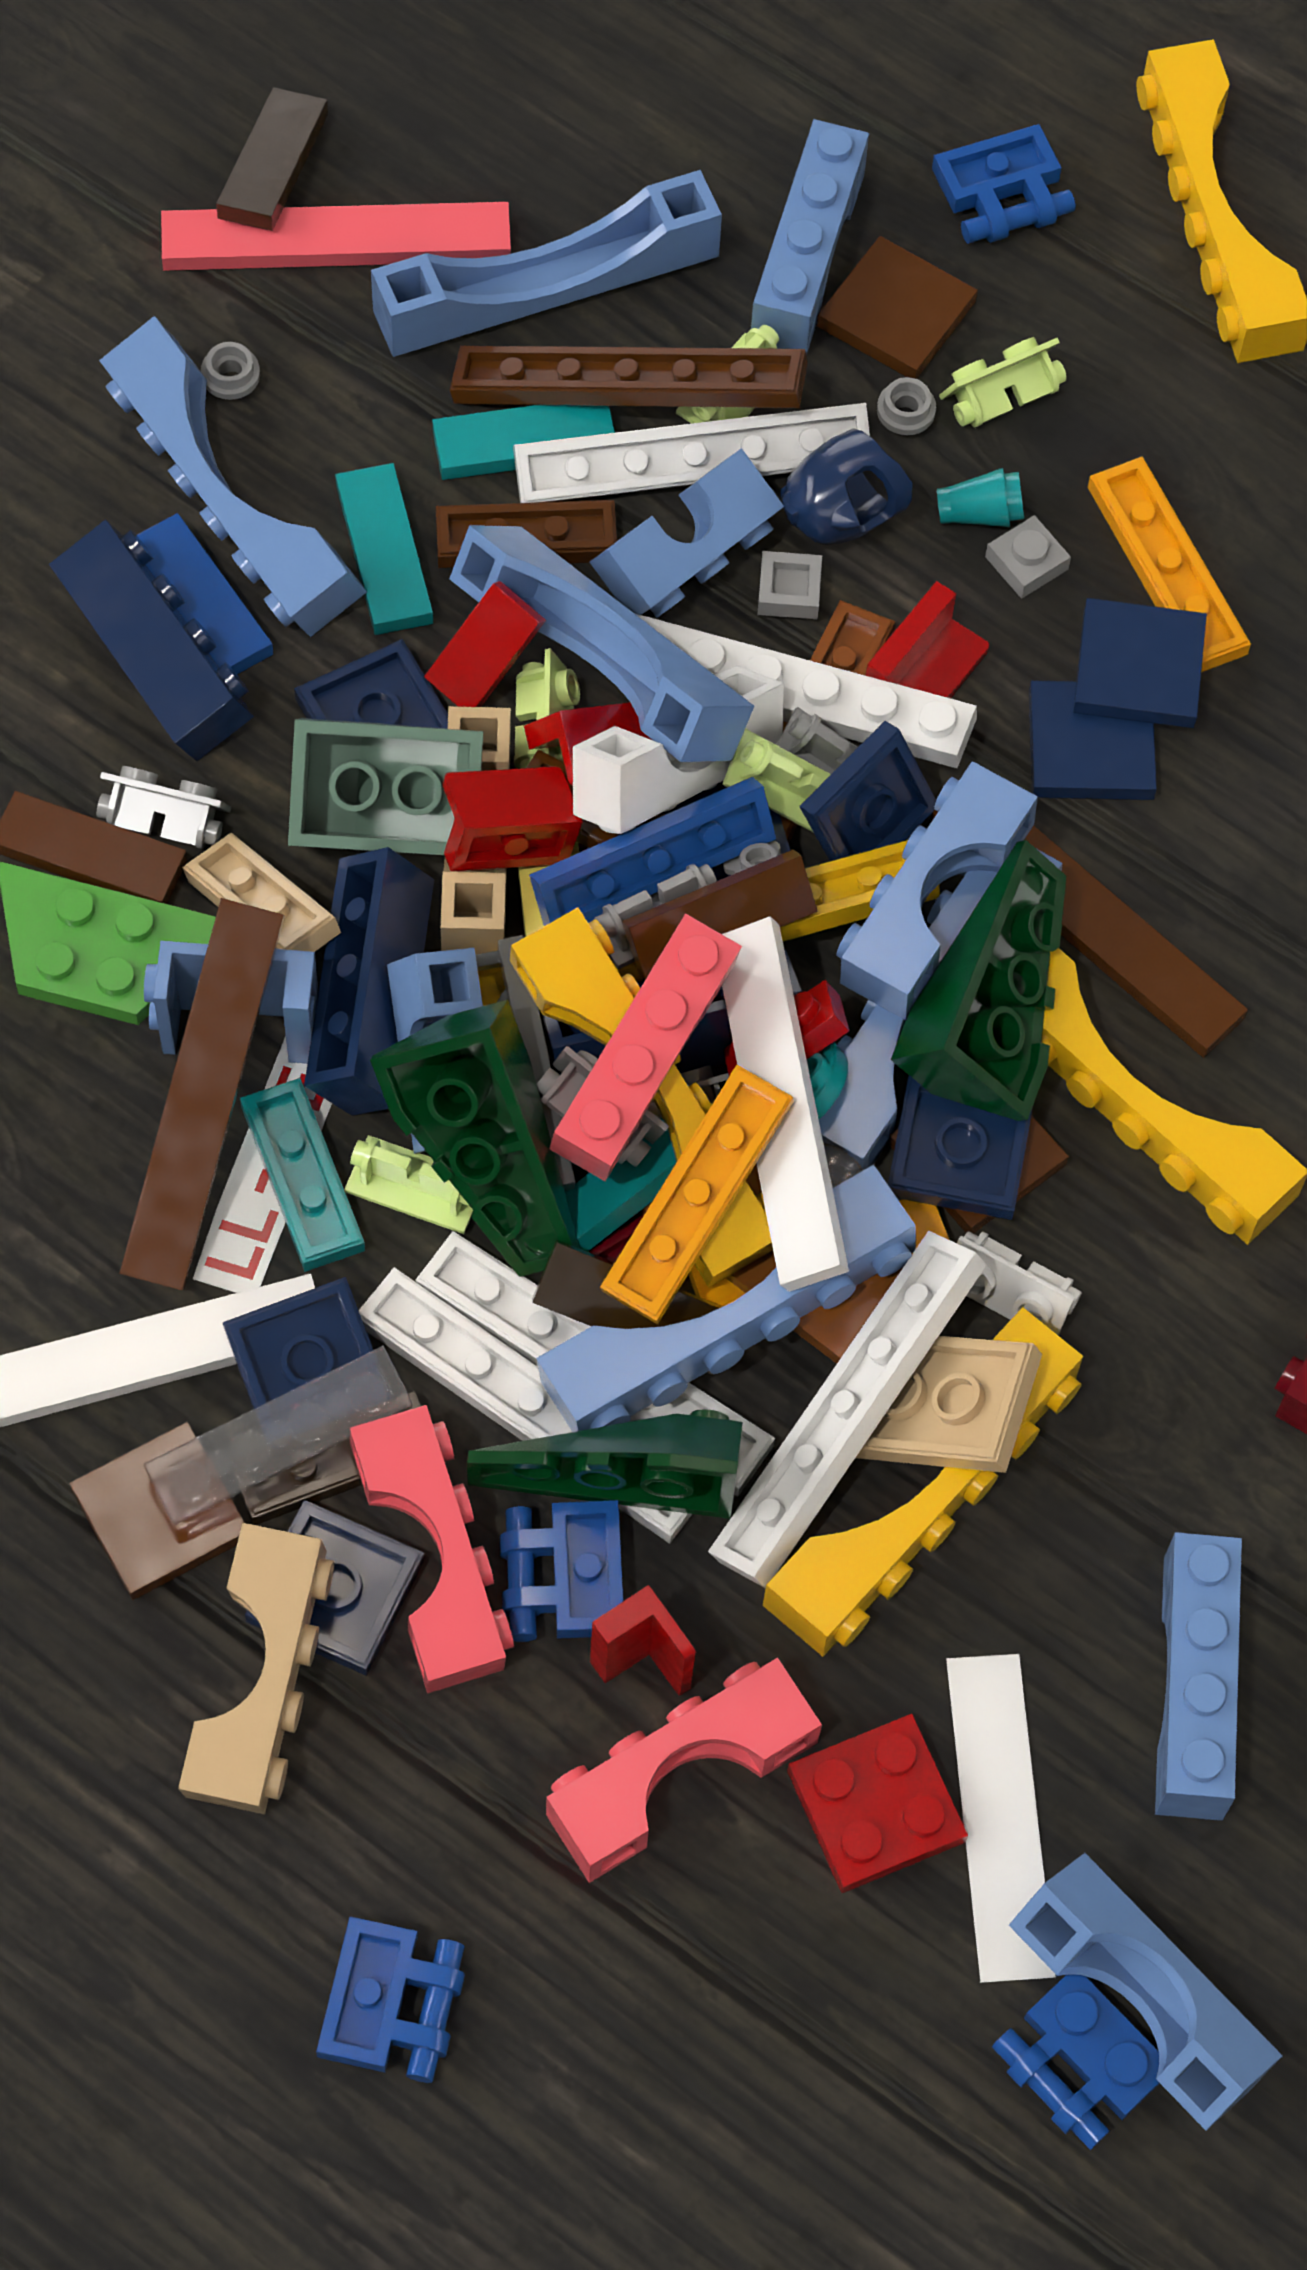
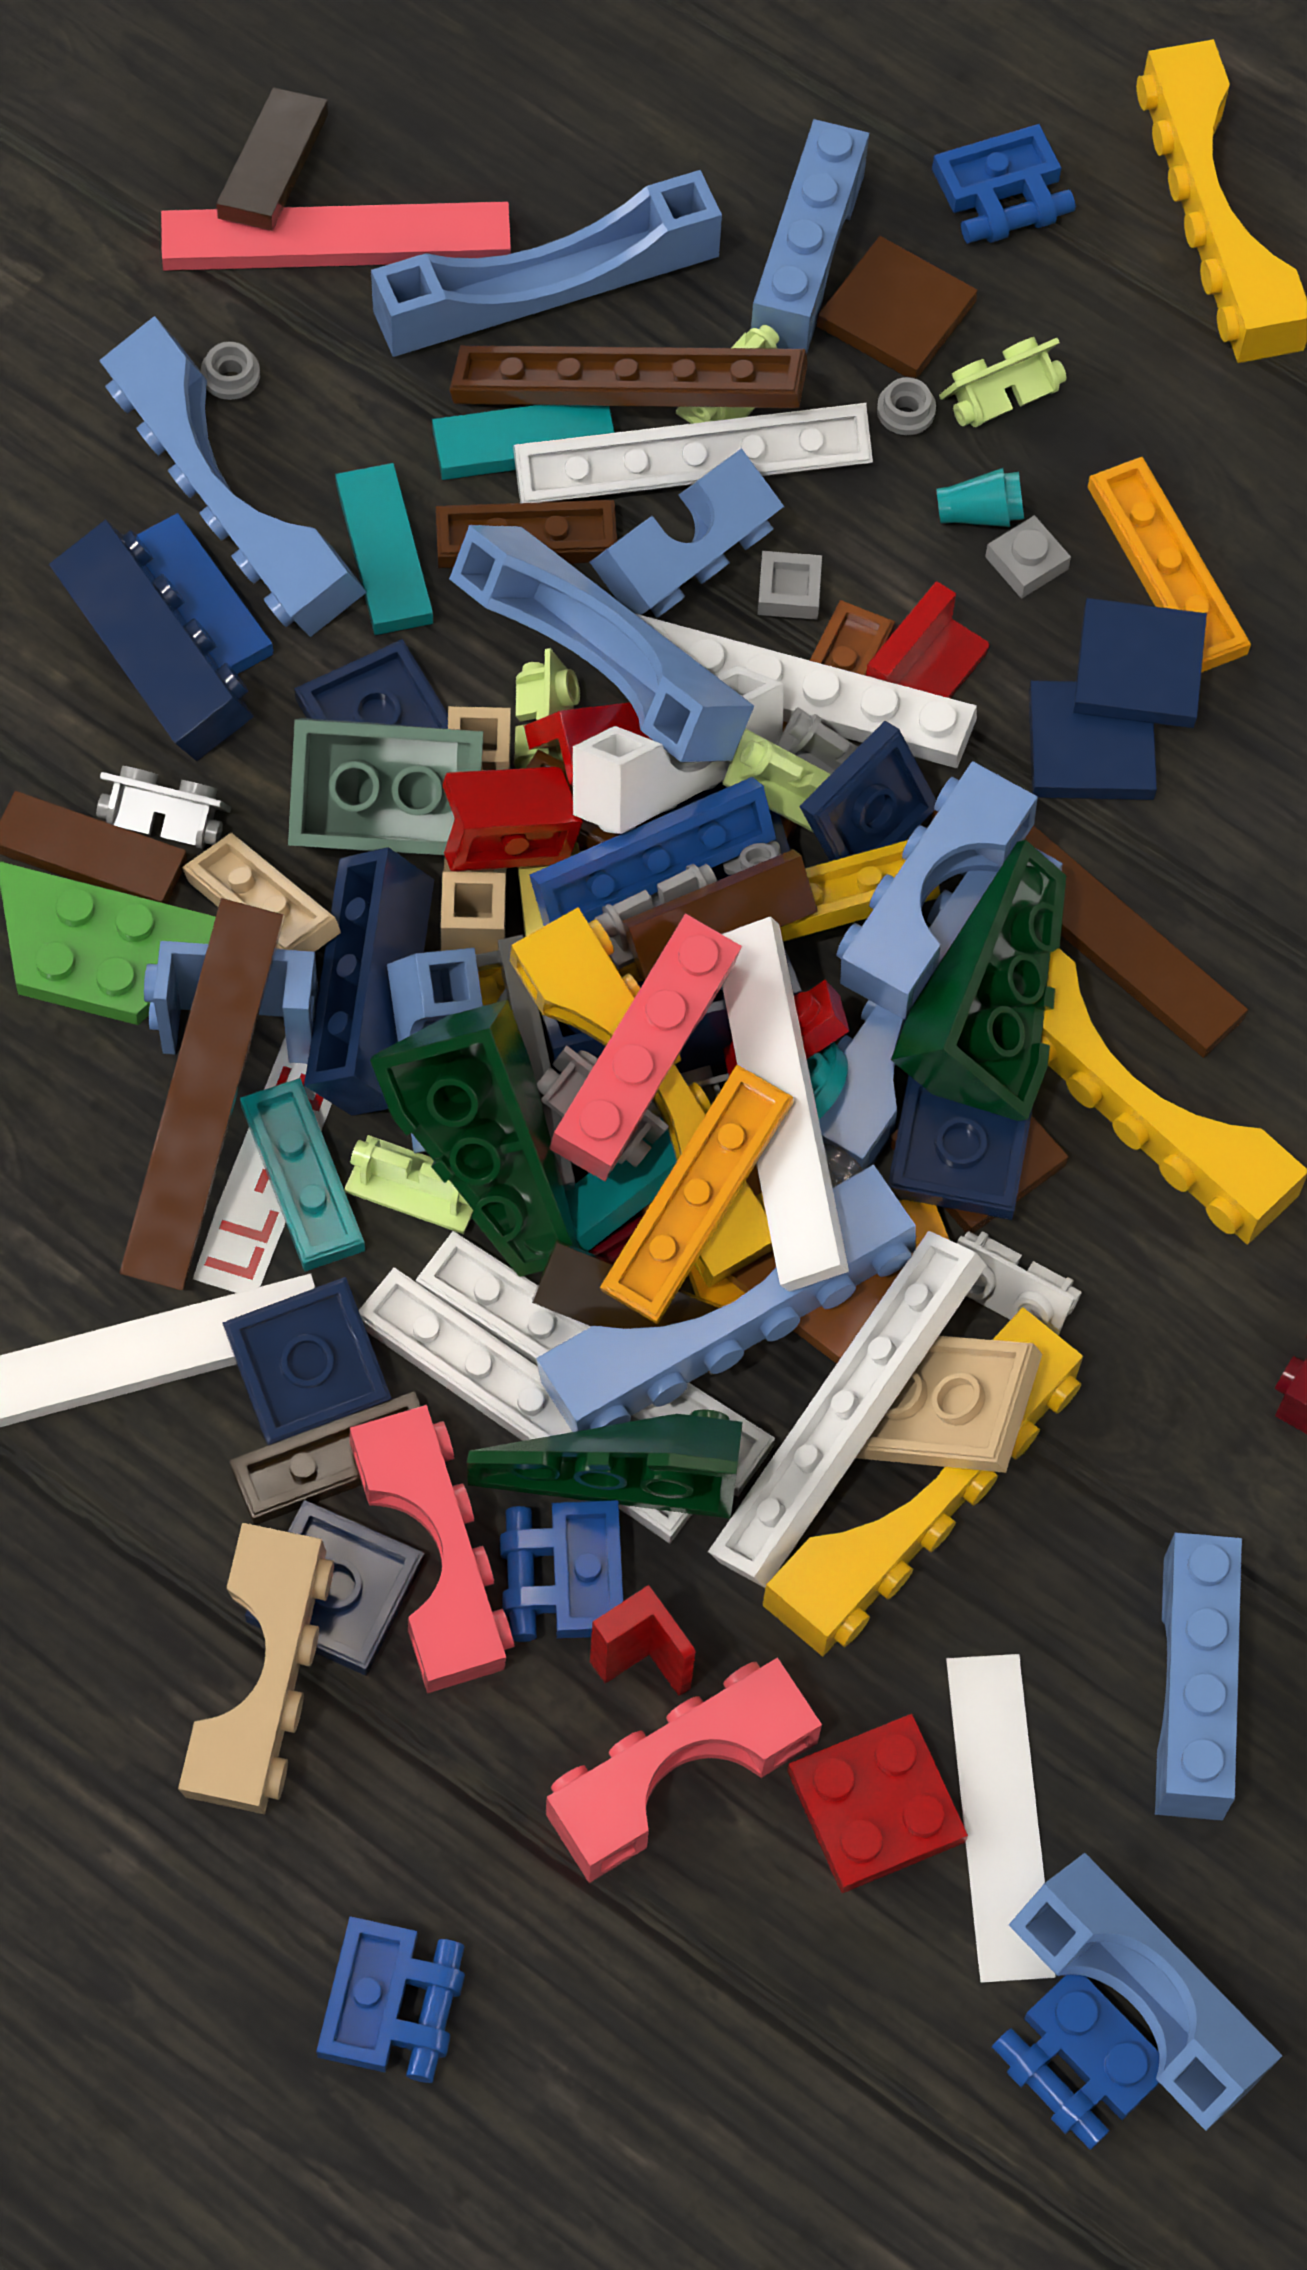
tile [69,1422,245,1601] -> none
clear plate [144,1345,413,1526] -> none
red tile [424,581,546,707] -> none
dark blue piece [781,428,912,545] -> none

